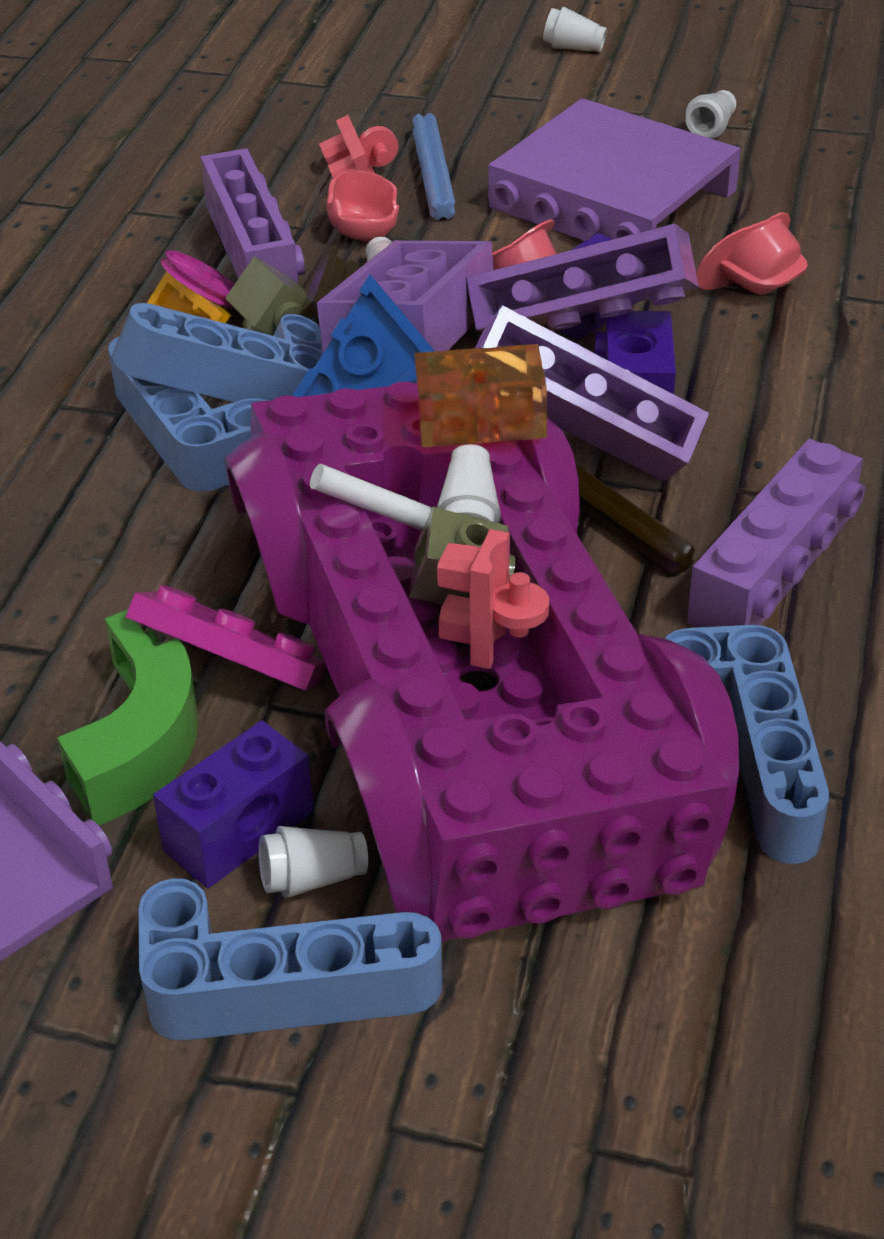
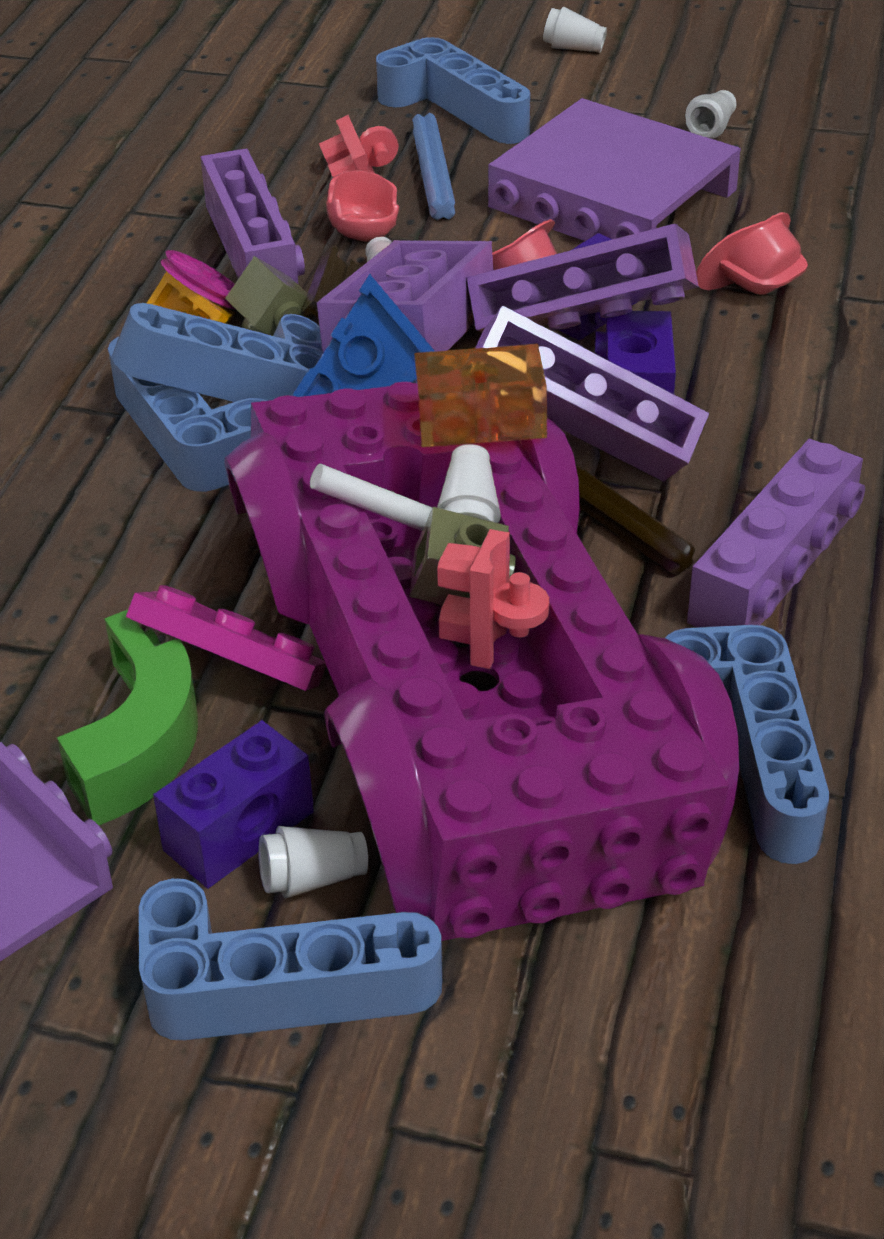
none -> medium blue beam [376,37,530,144]

